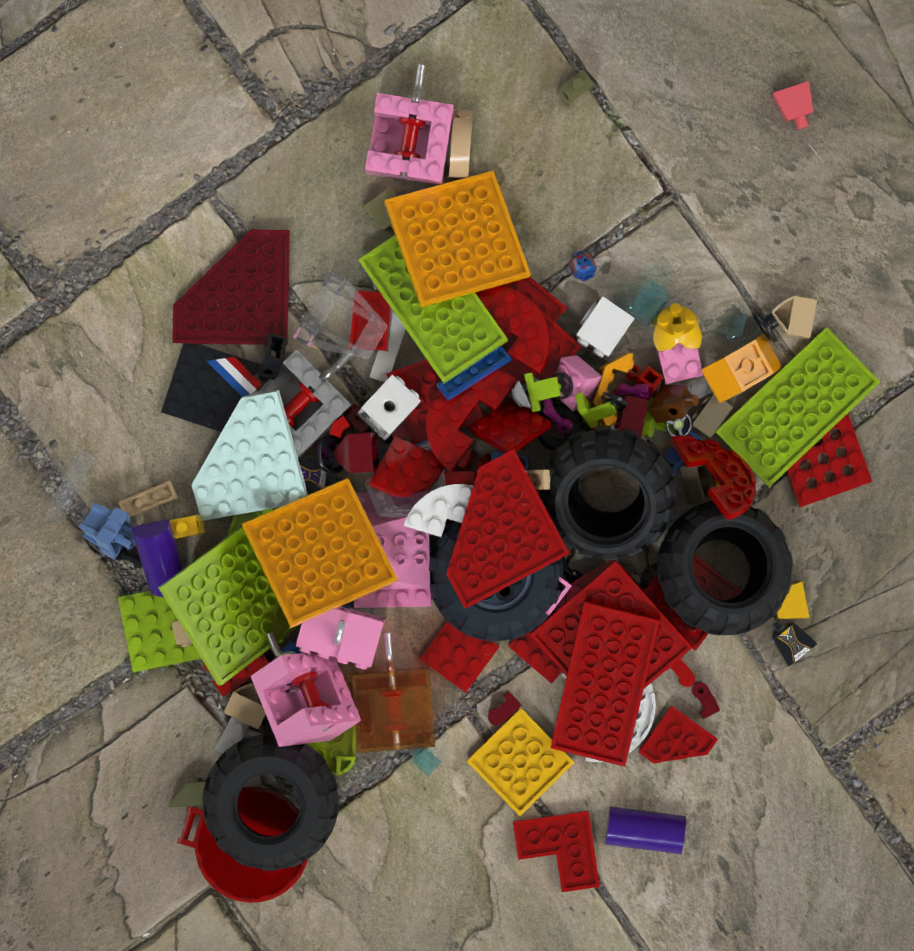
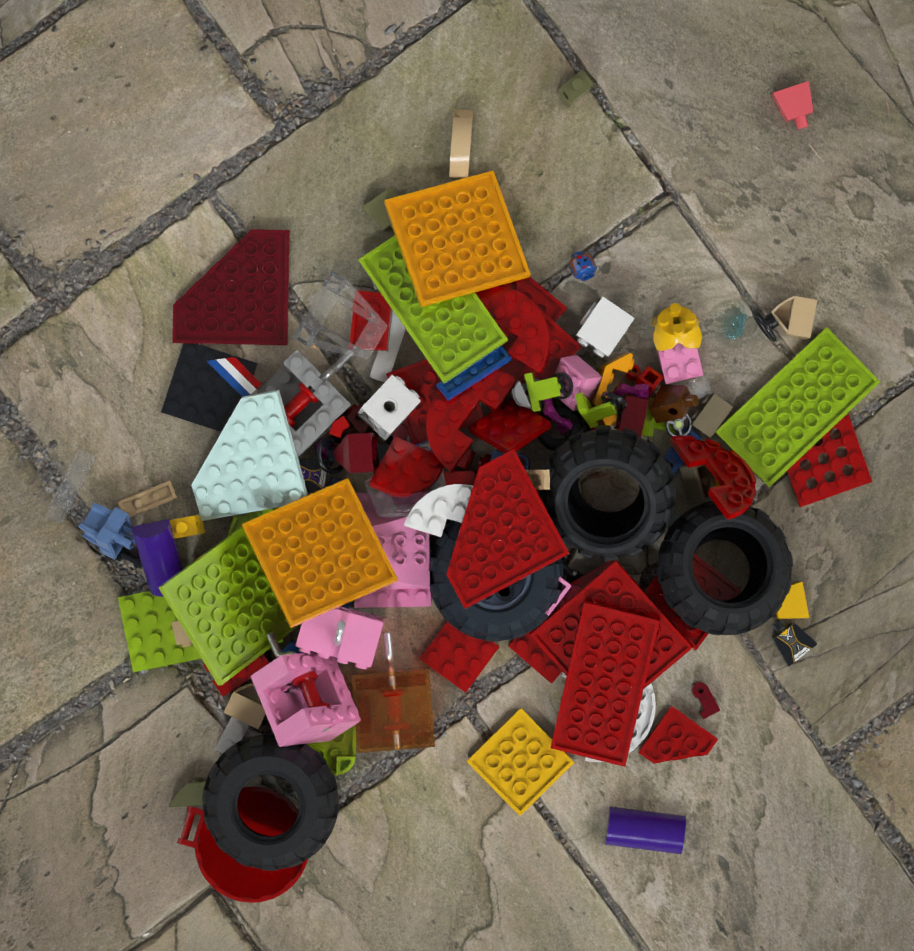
black torso [257,333,287,381] -> none
bright pink piece [365,64,454,185] -> none
clear light blue bracket [411,746,441,776] -> none
dark red leg [488,690,522,726] -> none
red plate [513,810,600,892] -> none
clear light blue brick [628,280,670,328] -> none
red leg [666,658,695,687] -> none
light orange slope [701,333,782,403] -> none

